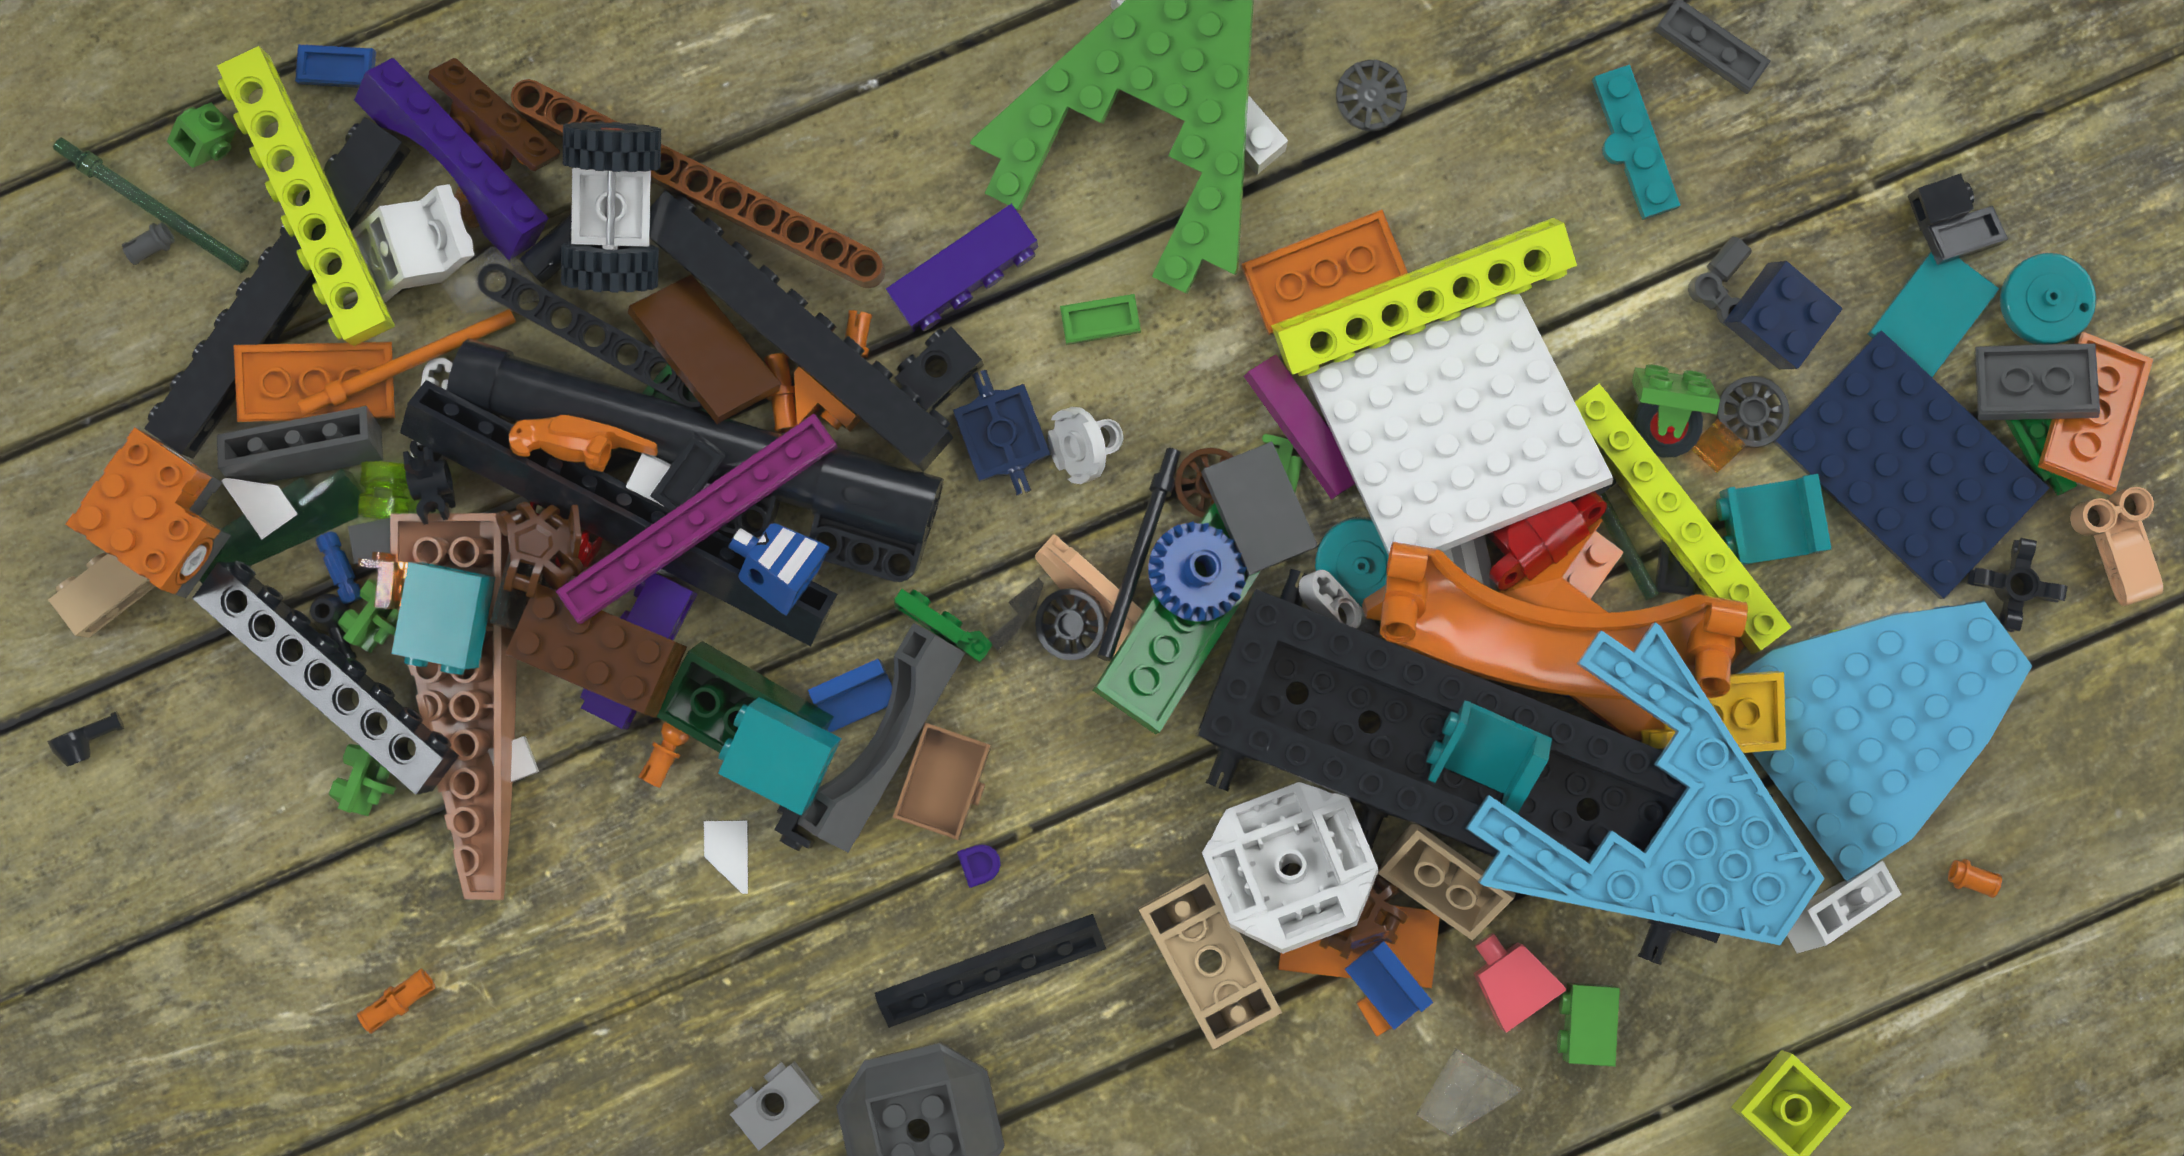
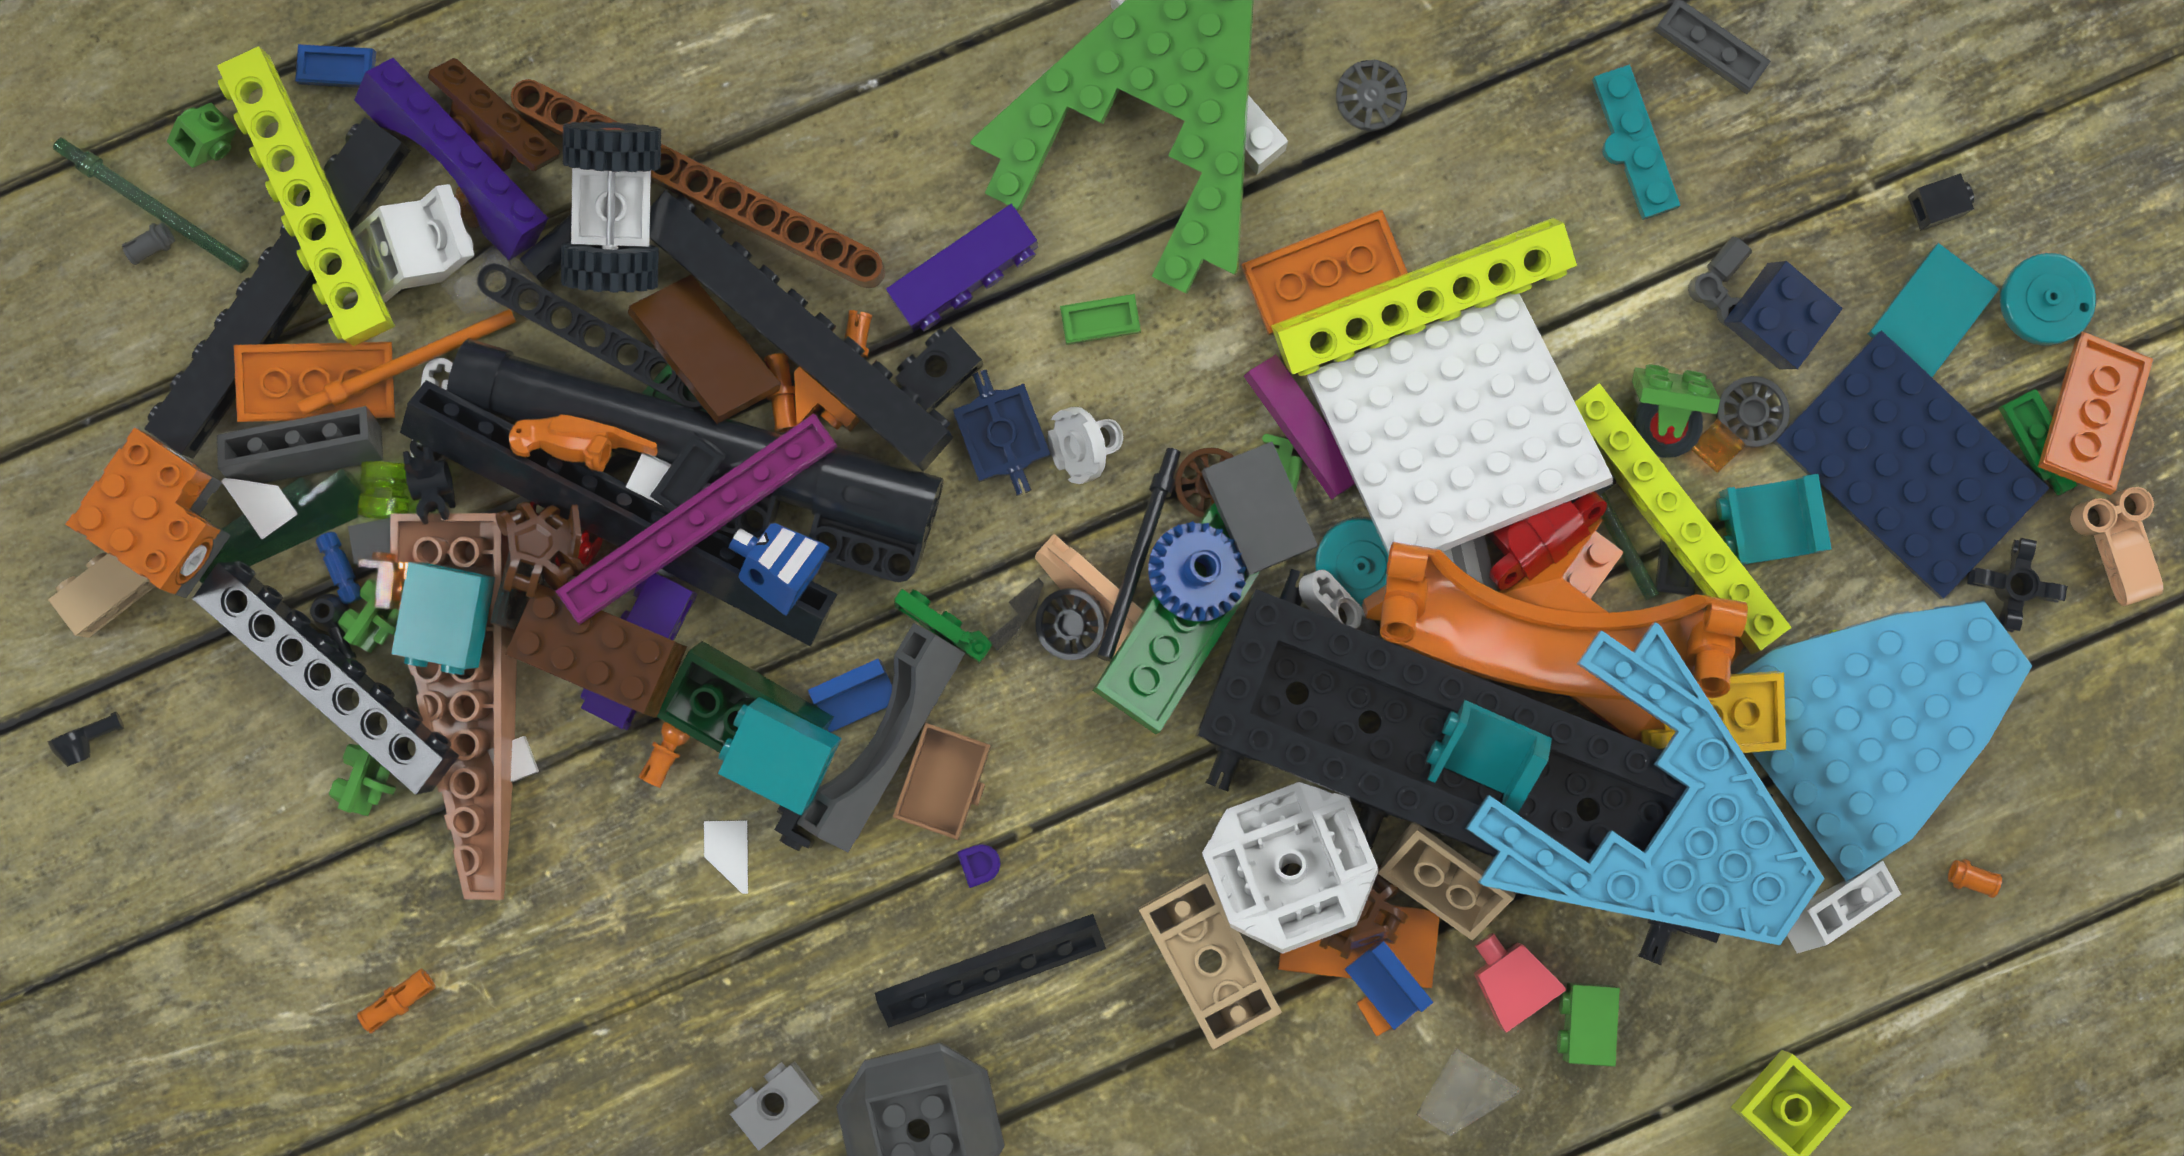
tile [1922,206,2008,265] -> none
dark grey tile [1975,343,2100,420] -> none

